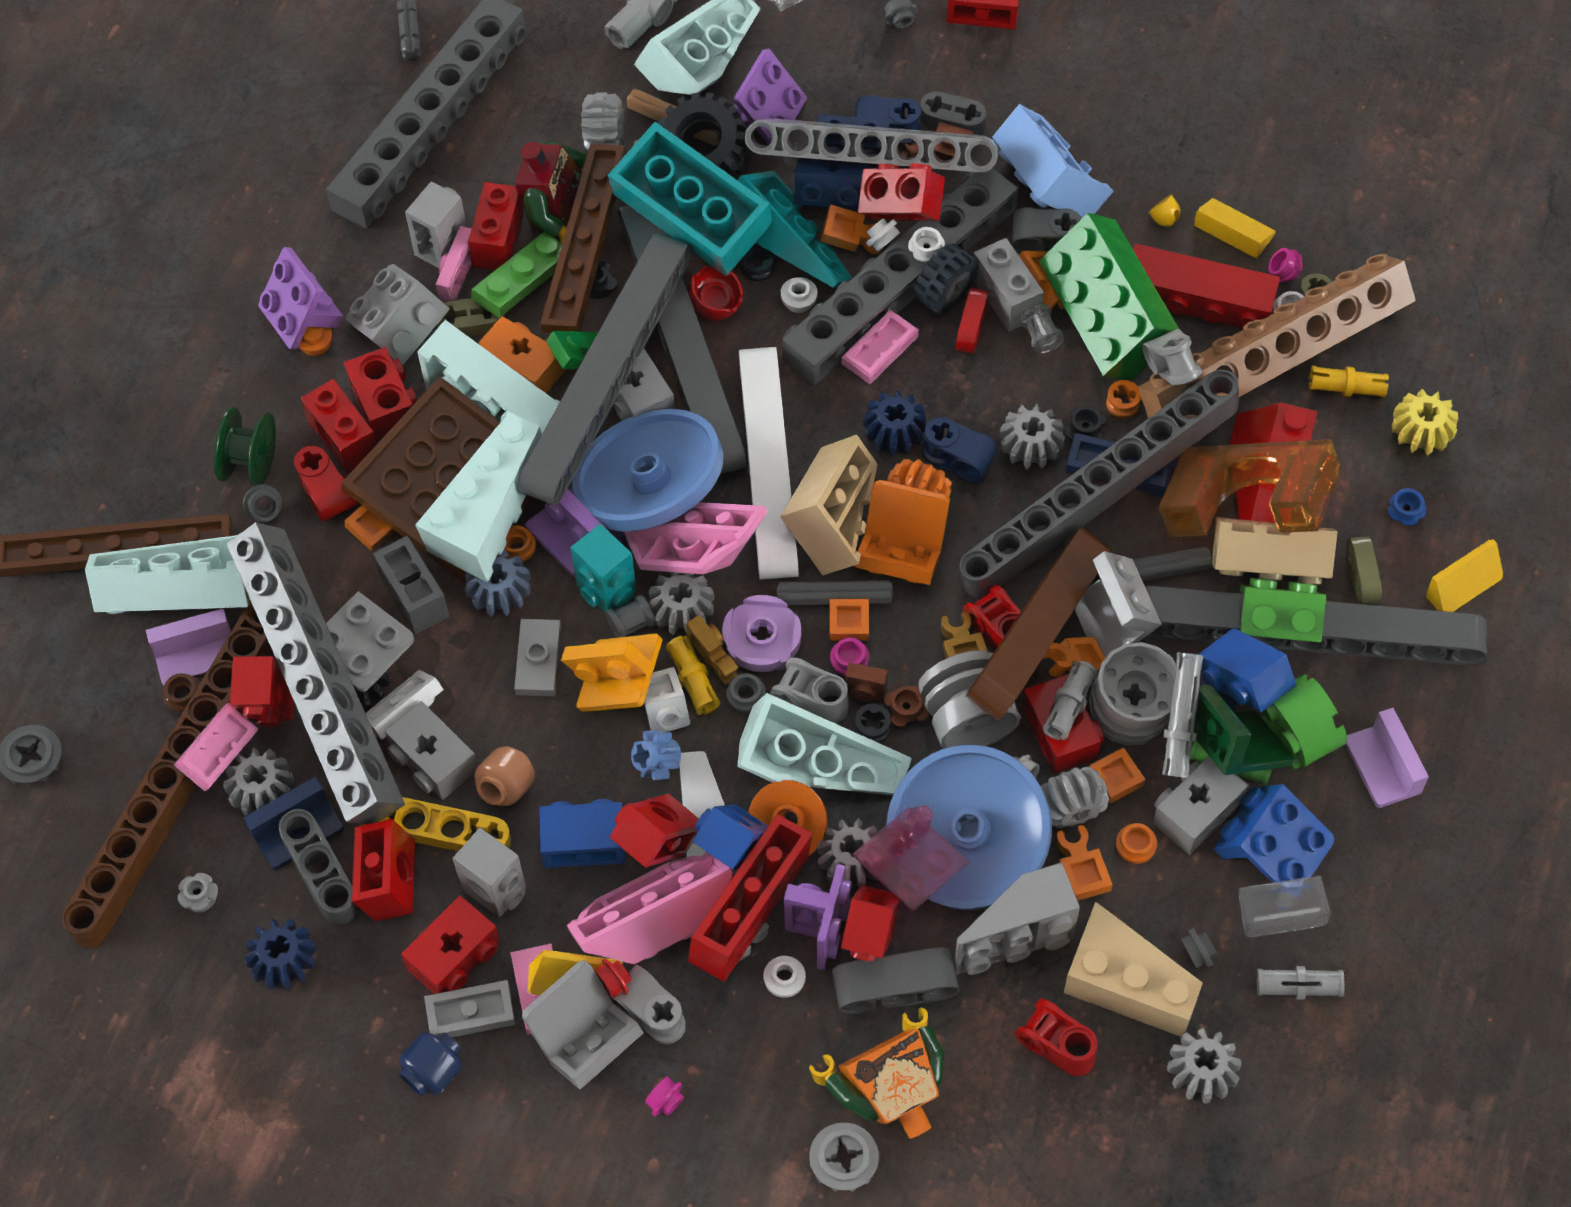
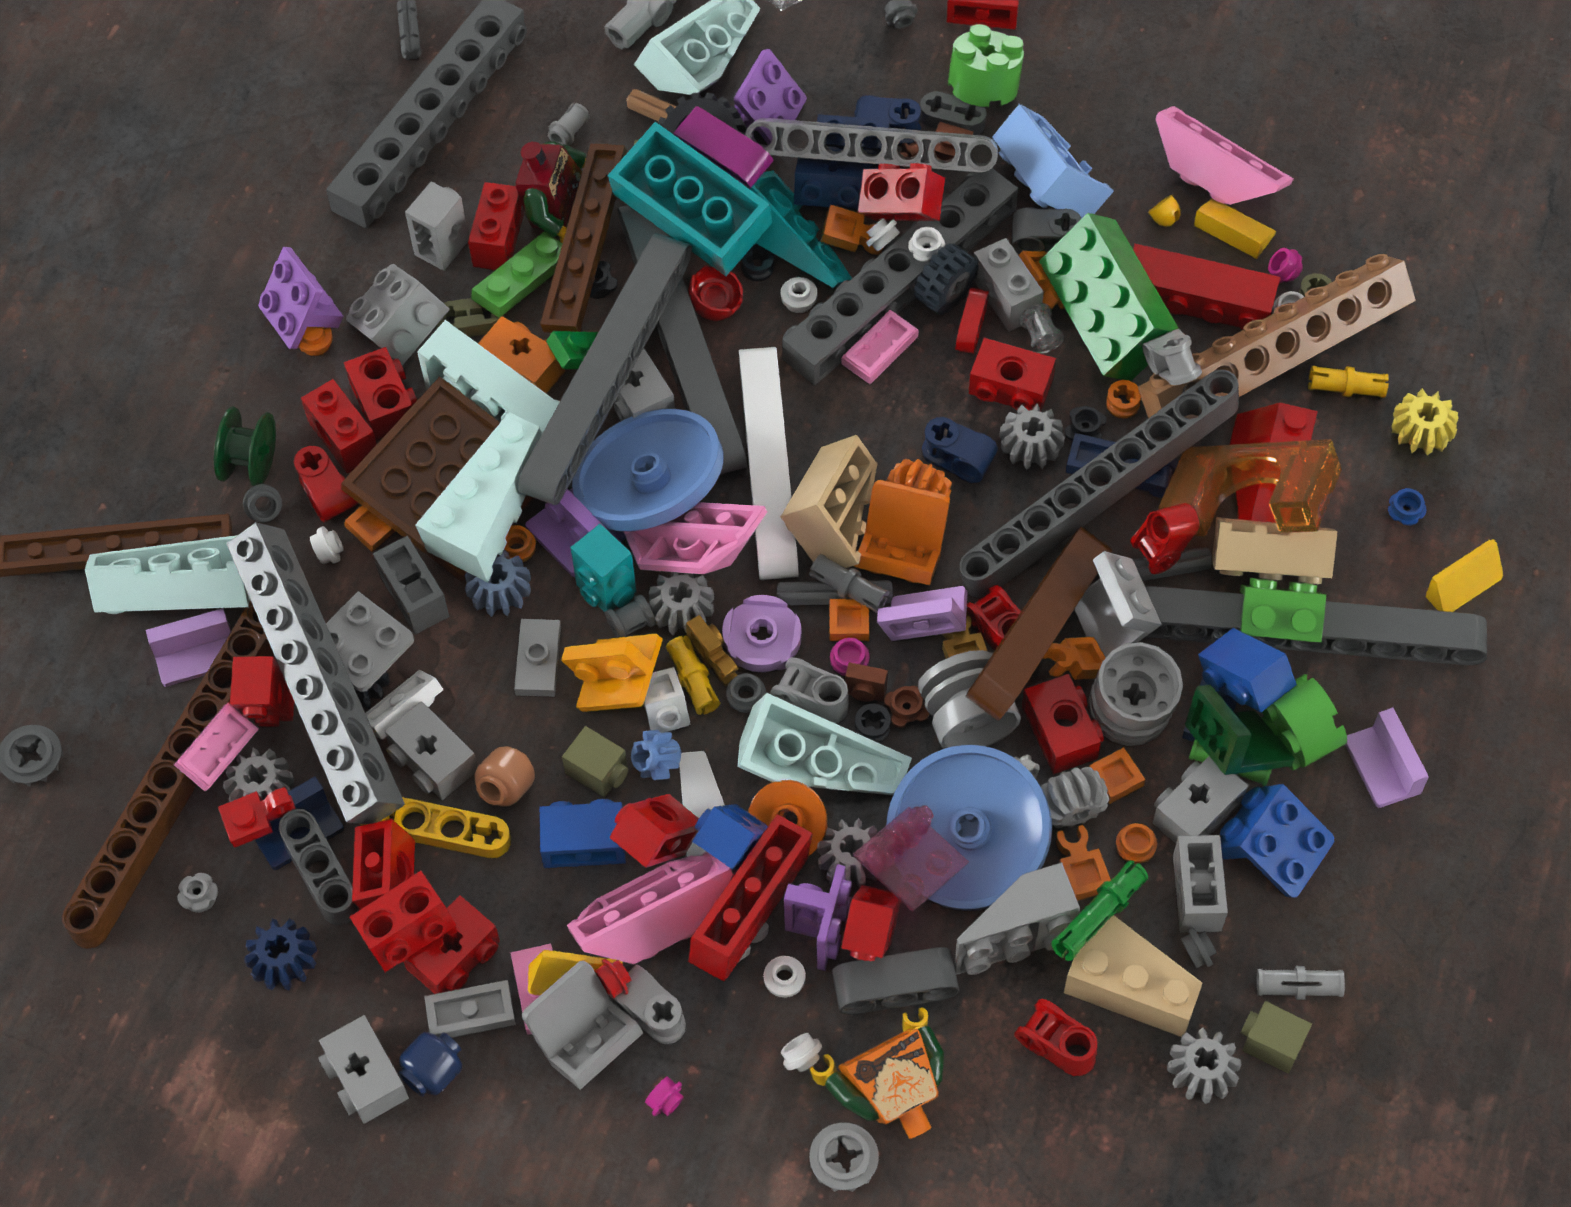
reddish brown plate [162,673,200,712] -> none
bright pink plate [435,226,472,303] -> none
light grey brick [453,828,526,918] -> none
light grey gear [581,92,625,150] -> none
dark blue gear [863,389,928,457] -> none
light grey pin [1043,661,1098,741] -> none
light grey pin [1162,652,1204,778] -> none
clear slope [1239,875,1331,937] -> none
olive beam [1346,536,1382,605] -> none
none -> red plate [218,787,296,848]
none -> white plate [310,526,344,564]
none -> light grey brick [318,1015,409,1124]
none -> red brick [349,871,457,972]
none -> light grey pin [548,103,590,145]
none -> olive brick [562,726,628,798]
none -> magenta beam [673,106,773,189]
none -> white plate [781,1033,822,1072]
none -> dark grey pin [809,554,889,613]
none -> lavender panel [877,586,967,641]
none -> bright green brick [948,24,1024,107]
none -> red brick [968,338,1056,412]
none -> green pin [1051,860,1148,961]
none -> red piece [1130,503,1199,575]
none -> bright pink wedge [1155,106,1294,205]
none -> light grey brick [1173,835,1228,933]
none -> olive brick [1240,1001,1312,1074]

